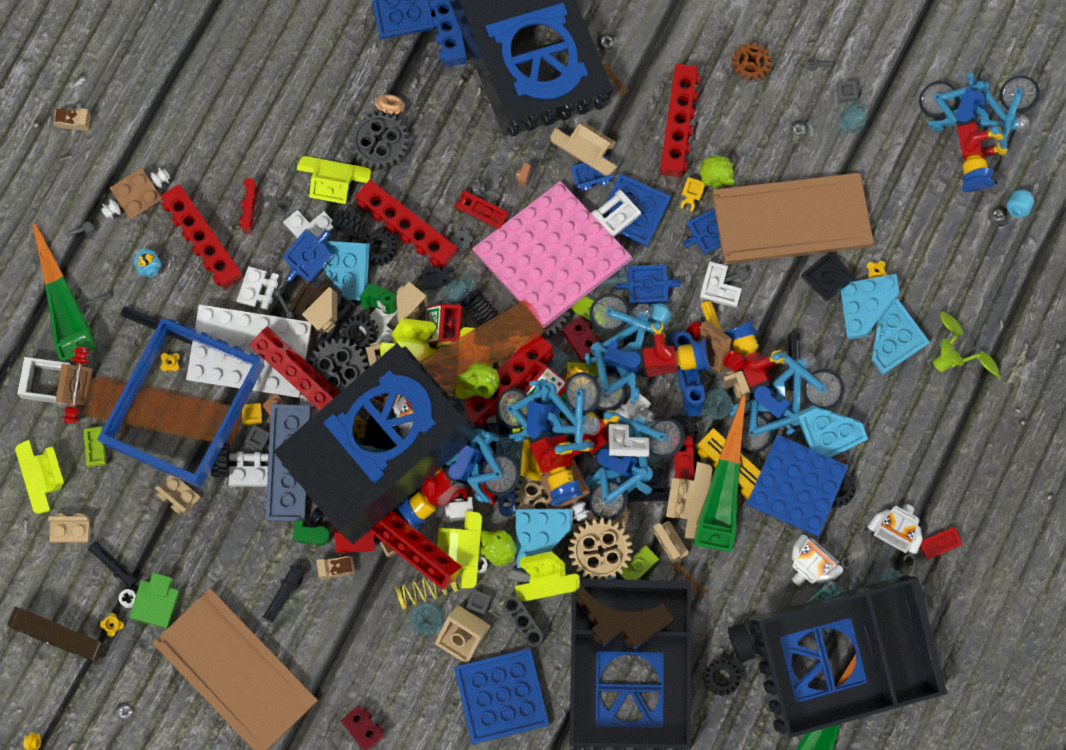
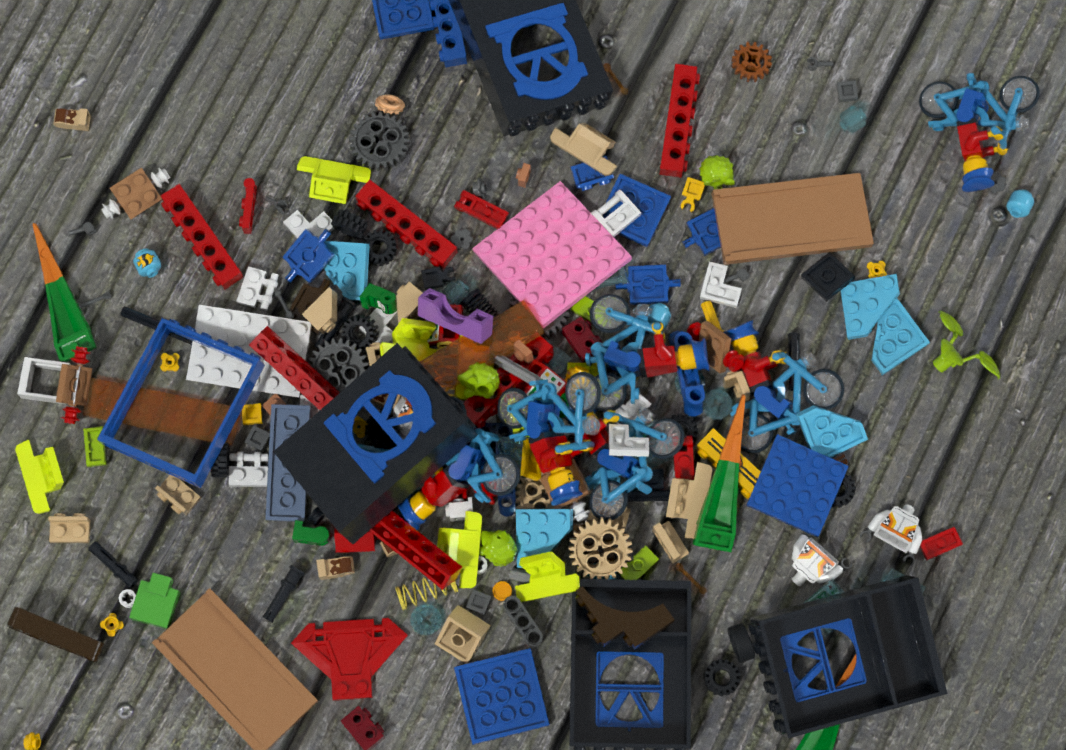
none -> red plate [291,618,408,701]
none -> medium lavender arch [418,288,493,344]
none -> light orange piece [492,581,512,601]
none -> light grey axle [494,354,541,387]
none -> nougat plate [513,340,534,365]

